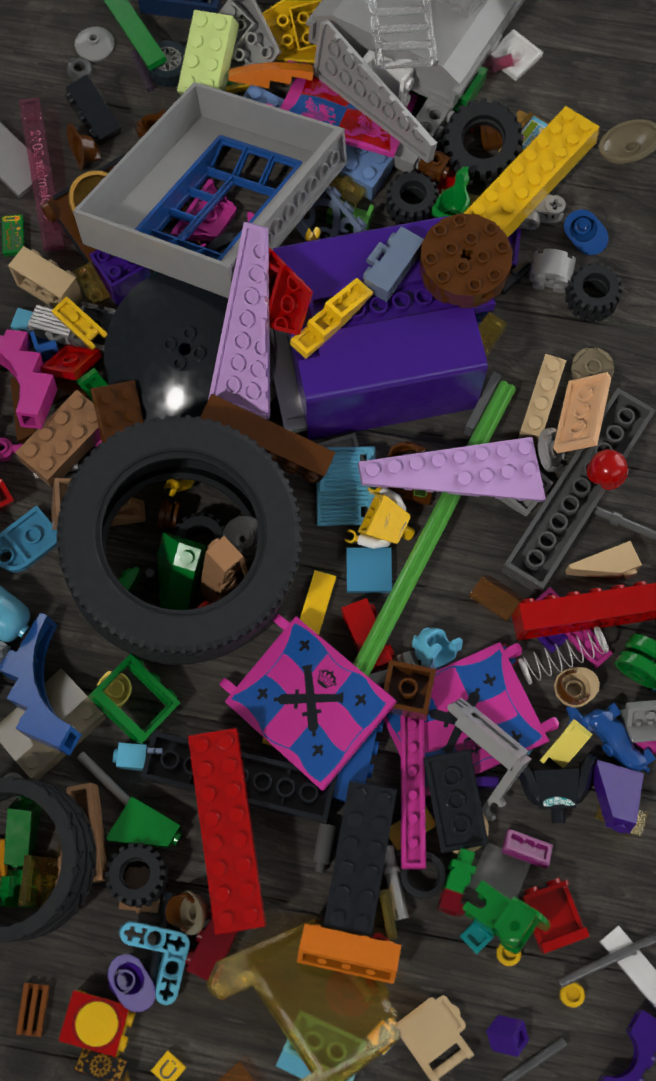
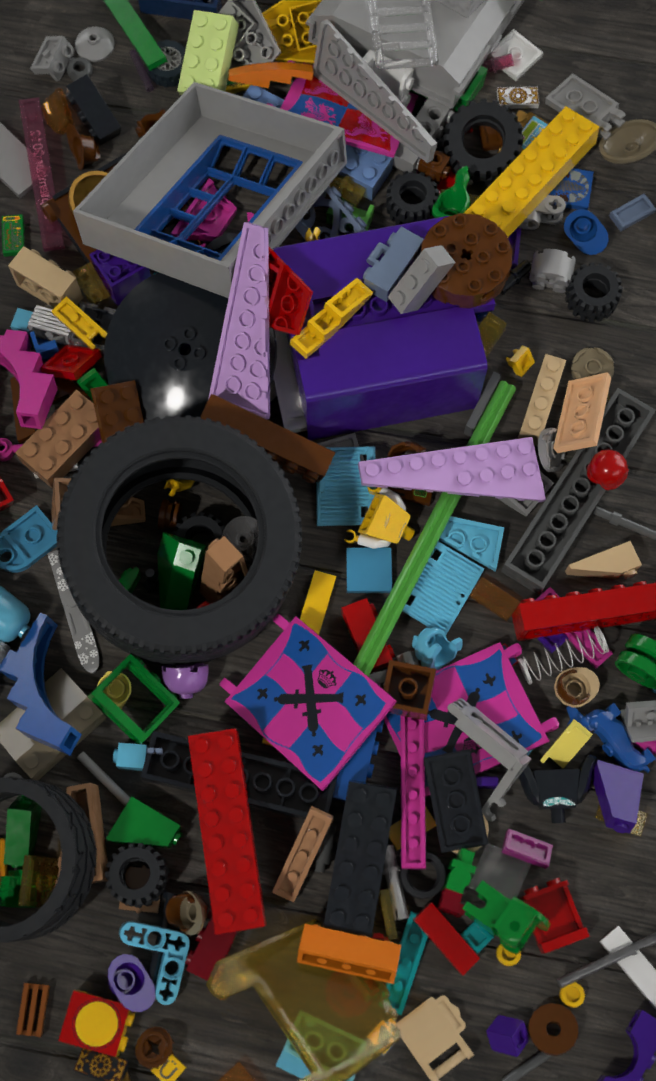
none -> light grey bracket [30,36,75,81]
none -> clear orange slope [41,88,74,135]
none -> light grey piece [47,550,100,674]
none -> reddish brown gear [135,1027,174,1069]
none -> medium lavender cylinder [162,663,209,699]
none -> medium nougat plate [272,806,333,902]
none -> teal tile [378,911,428,1015]
none -> light grey brick [388,245,456,314]
none -> medium azure window [402,541,484,634]
none -> red tile [413,902,480,976]
none -> medium azure wing [439,516,504,572]
none -> tile [497,87,539,109]
none -> yellow tile [506,345,535,377]
none -> reddish brown tile [529,1003,579,1056]
none -> light grey tile [545,73,626,140]
none -> tile [548,168,594,210]
none -> sand blue tile [609,194,656,232]

